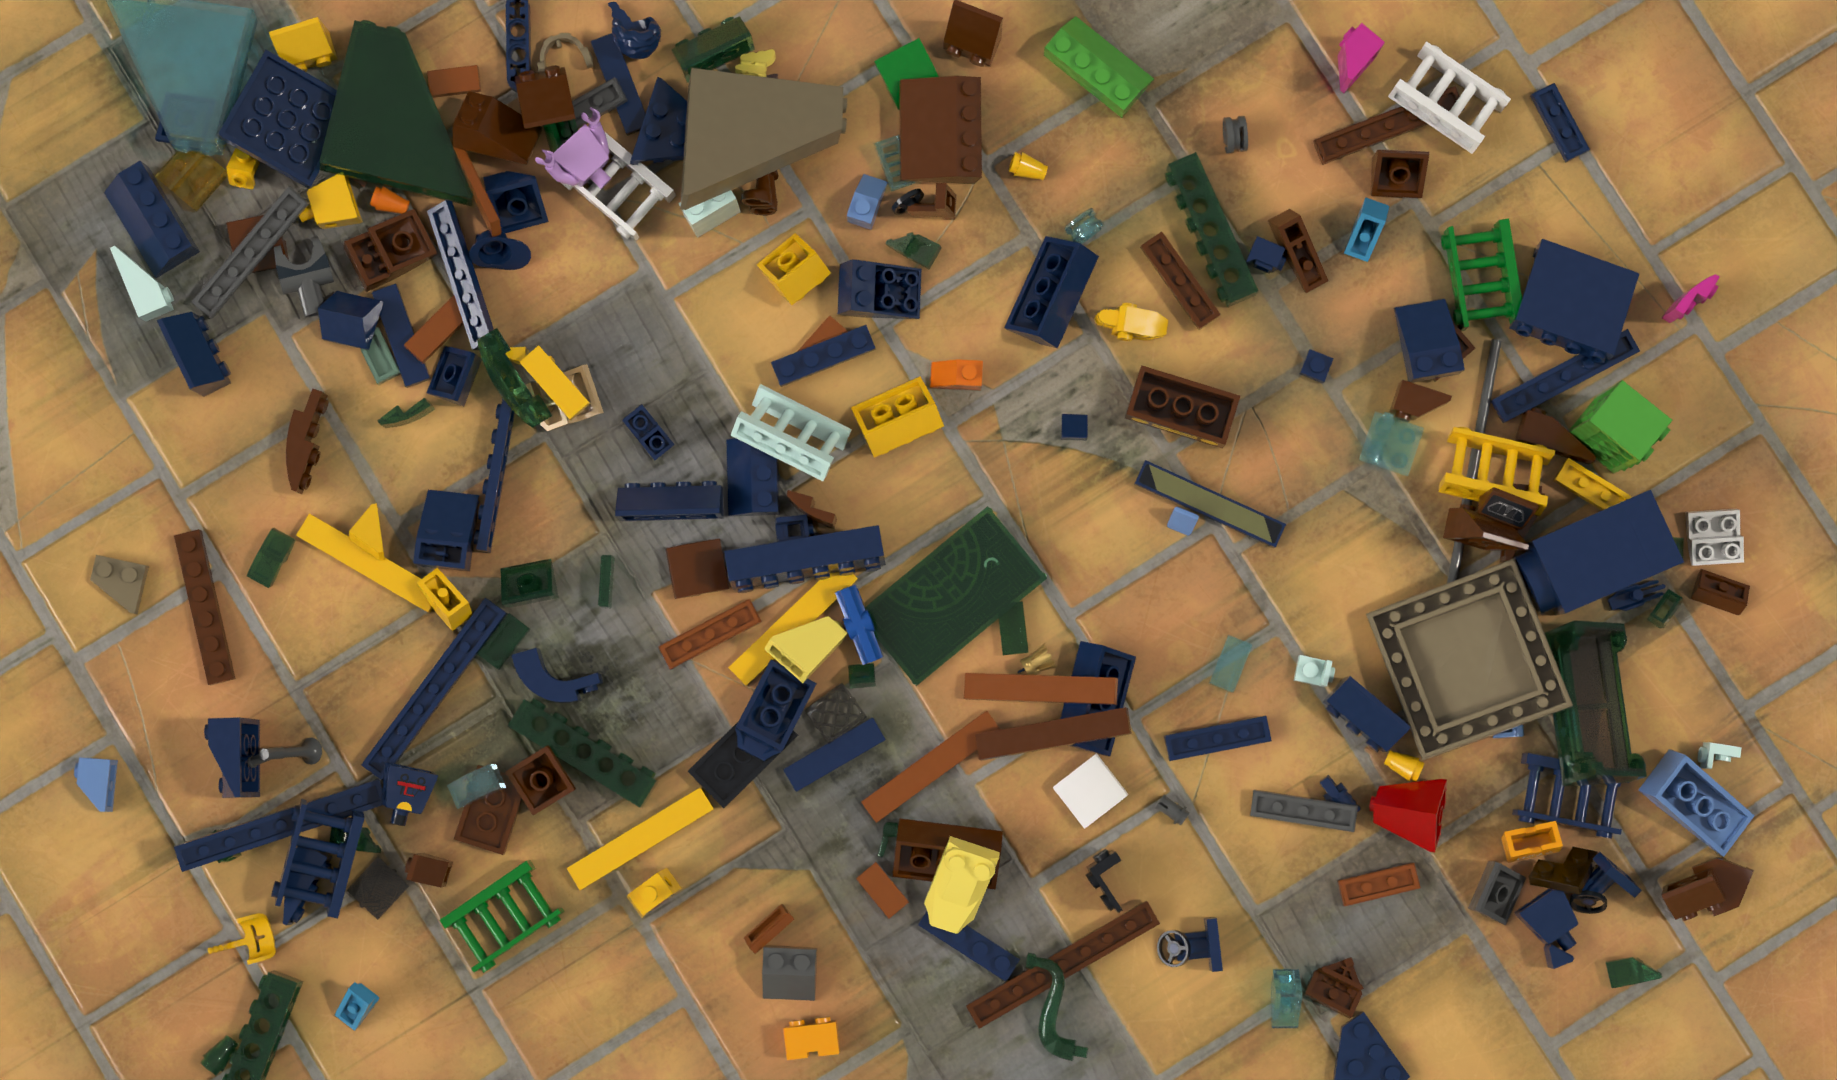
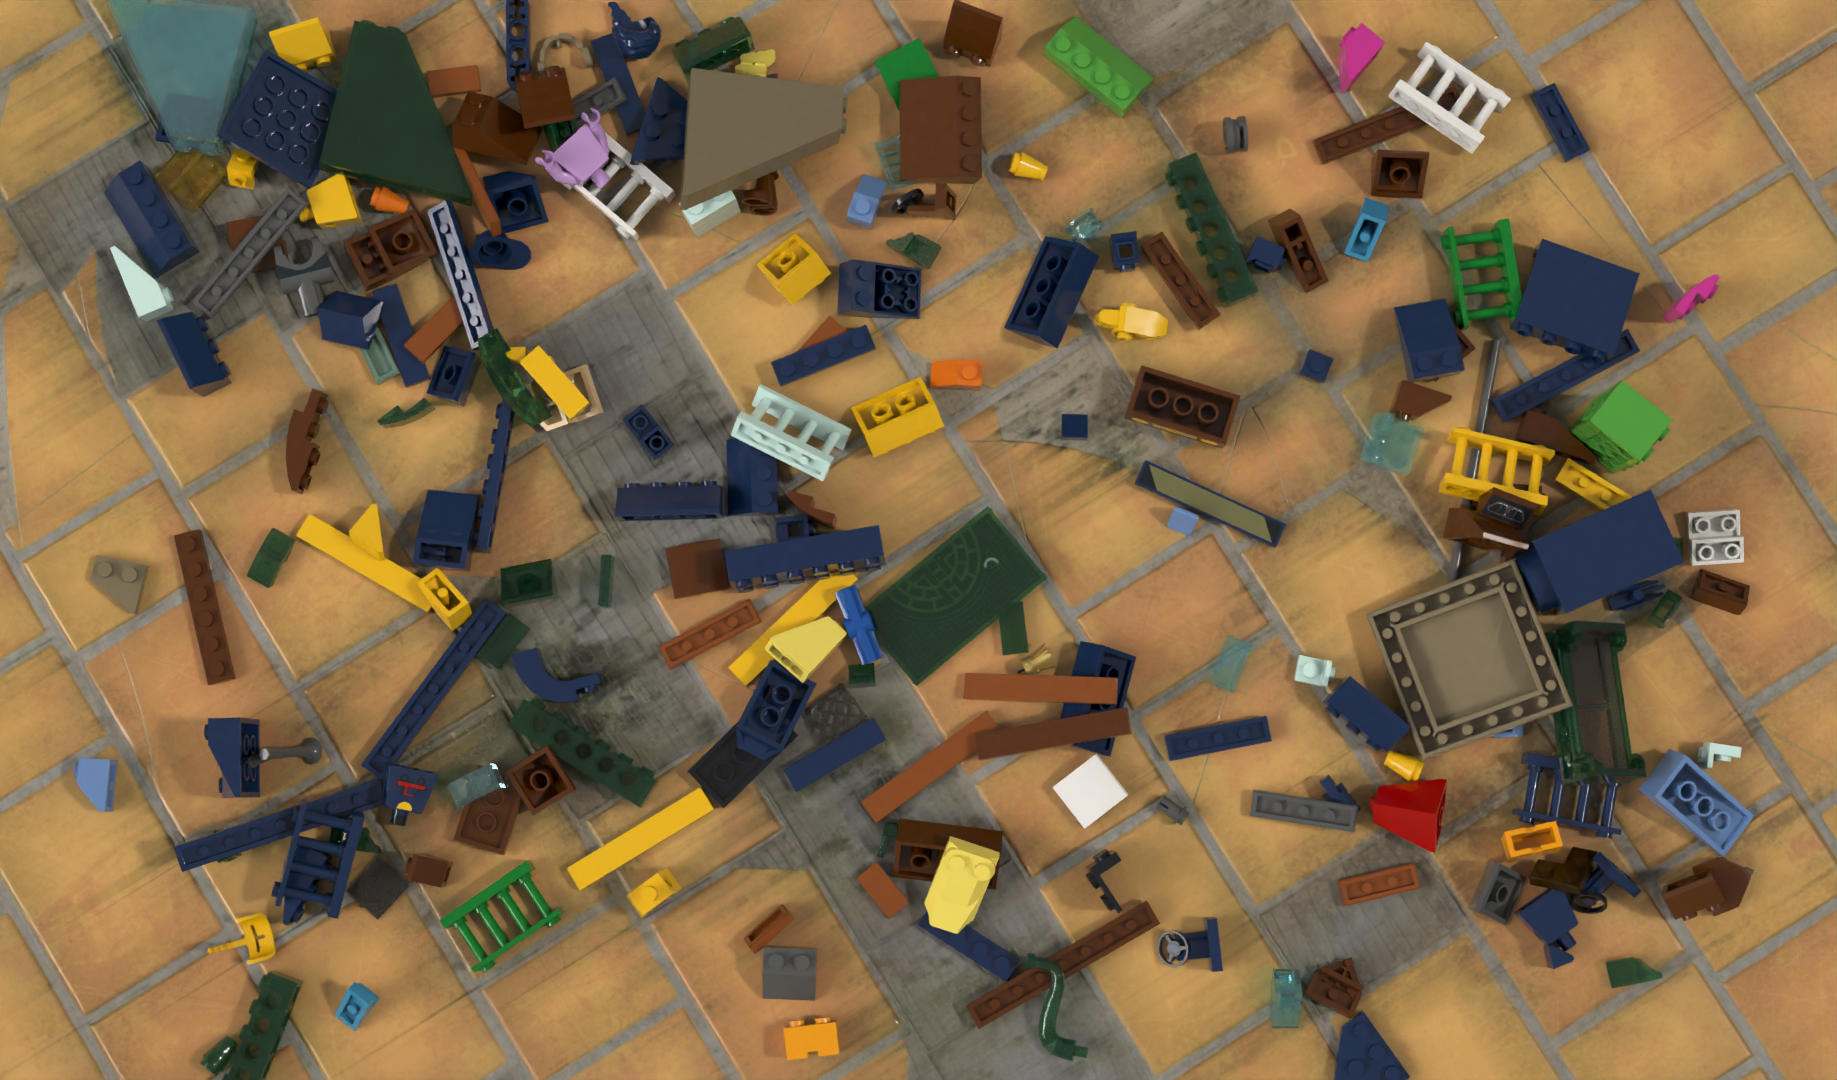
none -> dark blue window [1109,231,1140,273]

